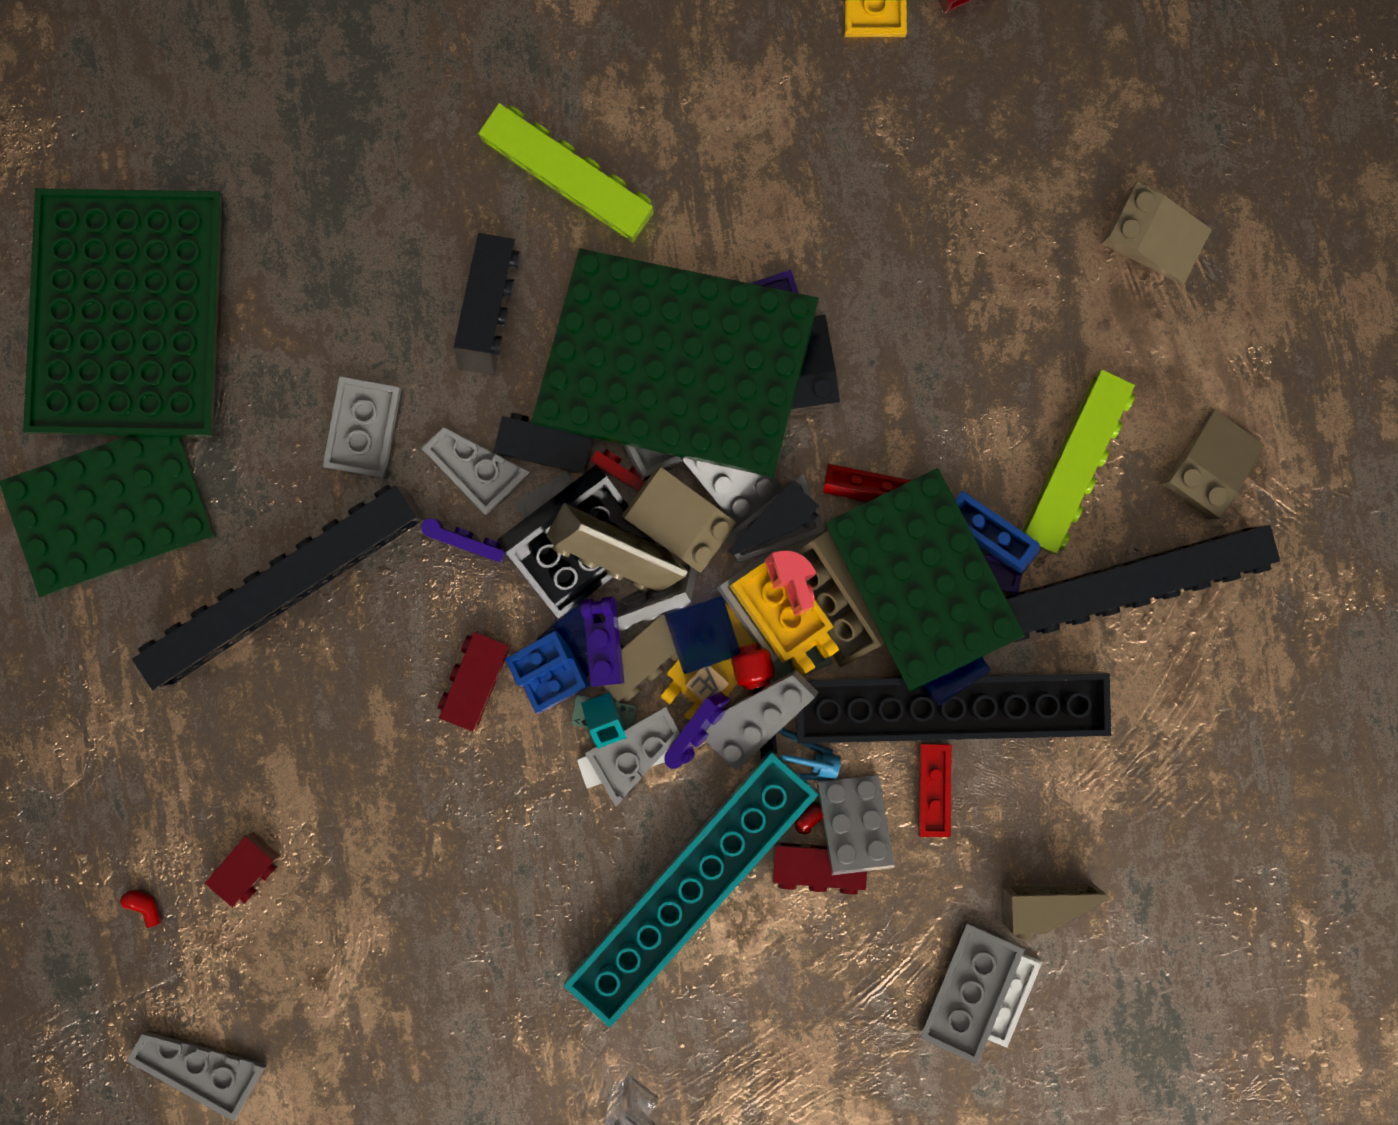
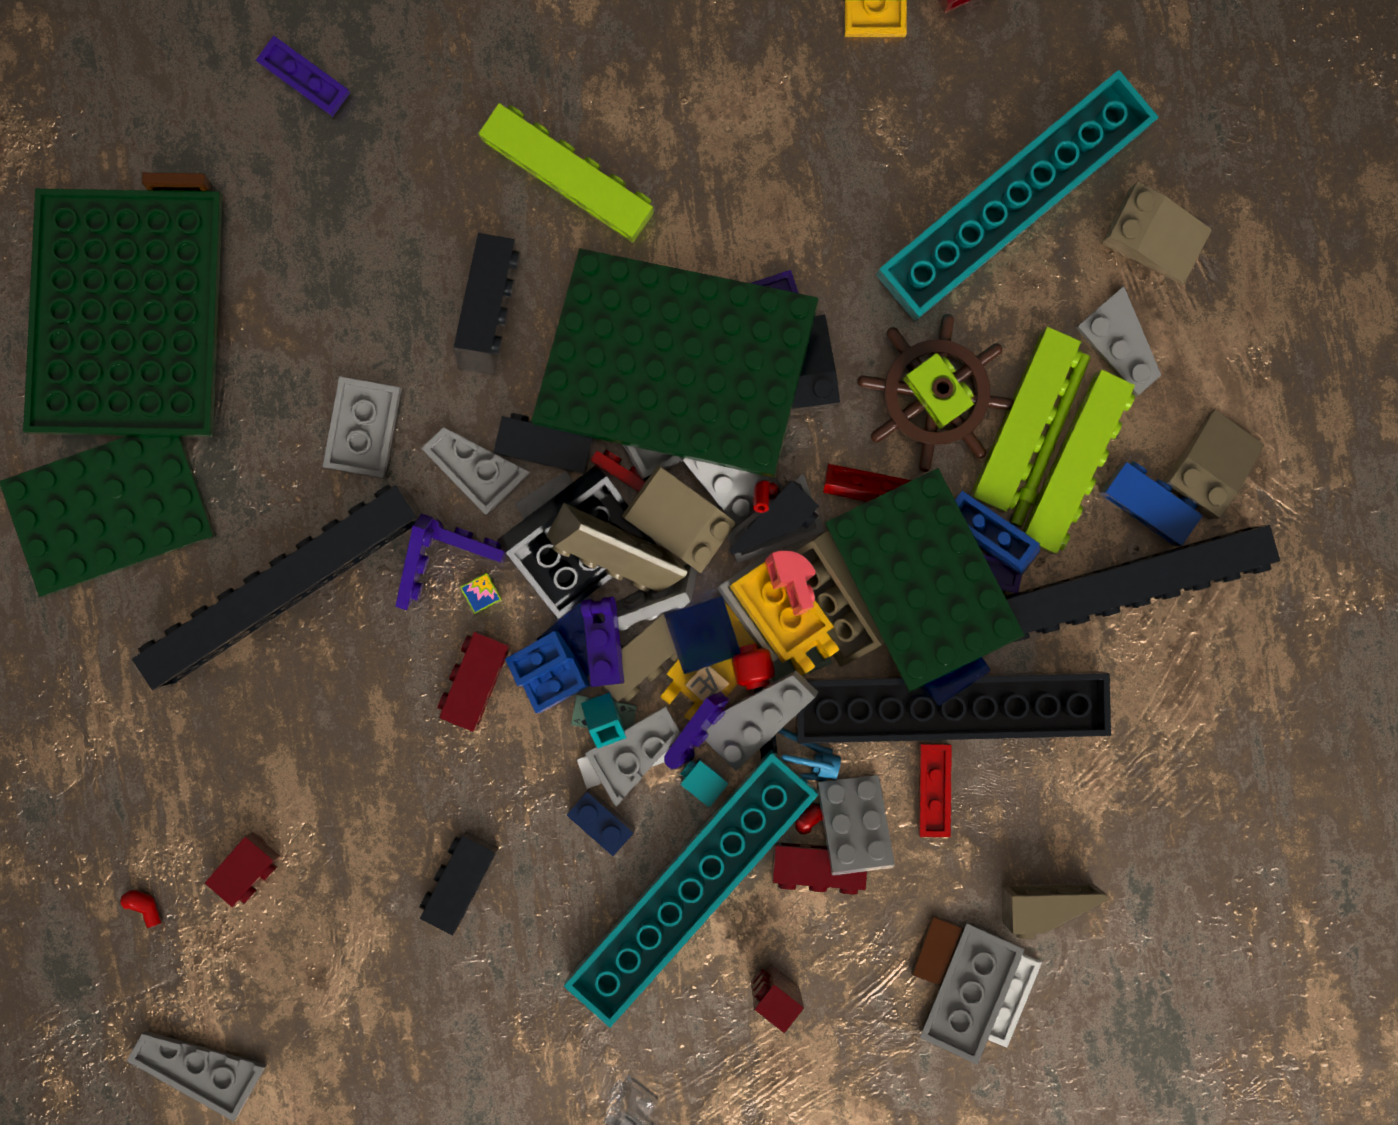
none -> reddish brown tile [142,172,212,191]
none -> dark purple plate [256,35,350,117]
none -> dark purple plate [395,513,435,610]
none -> black brick [419,831,499,936]
none -> tile [460,573,503,614]
none -> dark blue brick [567,788,635,856]
none -> teal brick [680,758,729,808]
none -> dark red brick [751,964,804,1034]
none -> red arm [753,480,779,513]
none -> reddish brown brick [857,314,1014,472]
none -> teal brick [876,70,1159,322]
none -> reddish brown tile [911,915,963,986]
none -> lime brick [970,326,1082,513]
none -> lime bar [1010,353,1091,527]
none -> light grey wing [1076,286,1161,397]
none -> blue brick [1099,461,1203,546]

